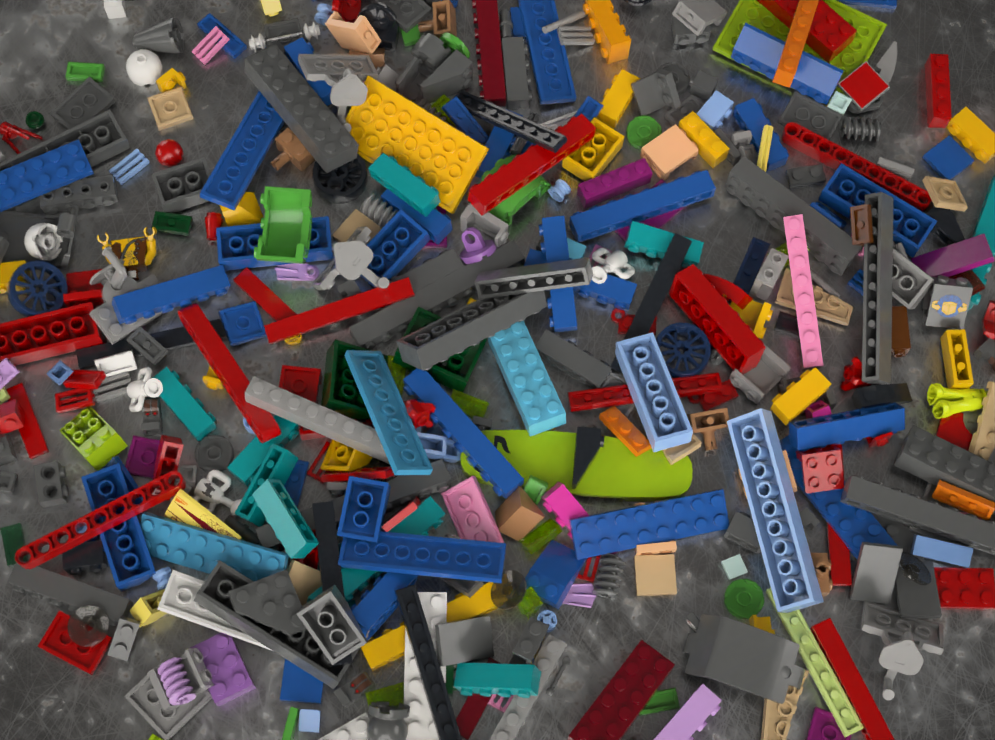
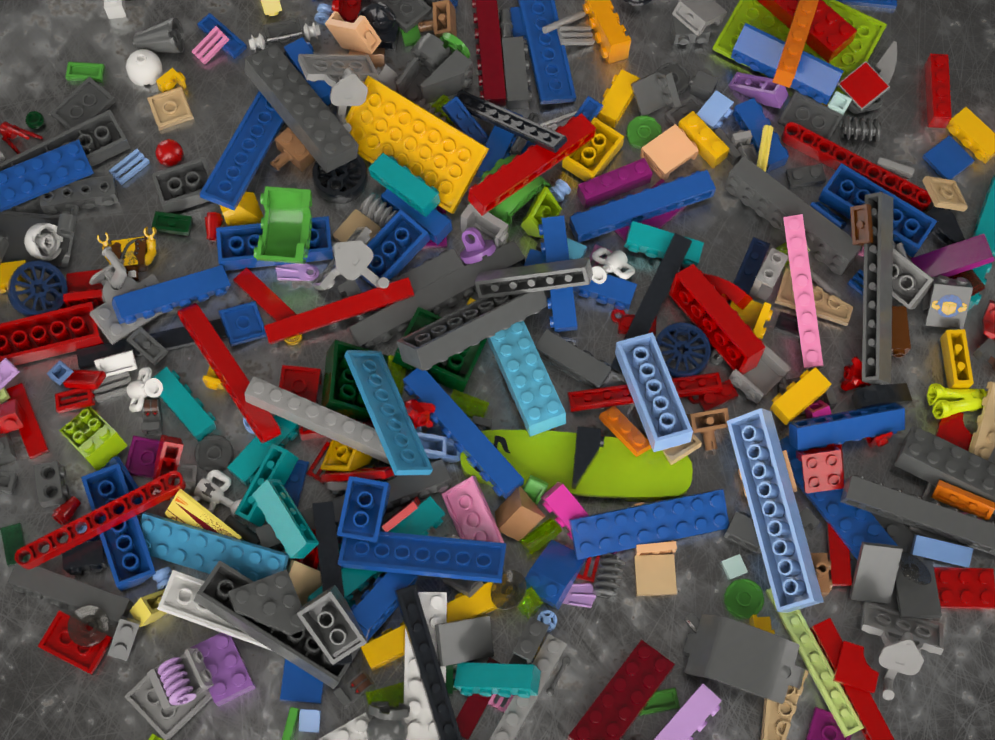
none -> red cone [51,496,81,526]
none -> lime slope [521,187,562,239]
none -> medium lavender slope [729,72,788,109]
none -> red tile [833,641,879,694]

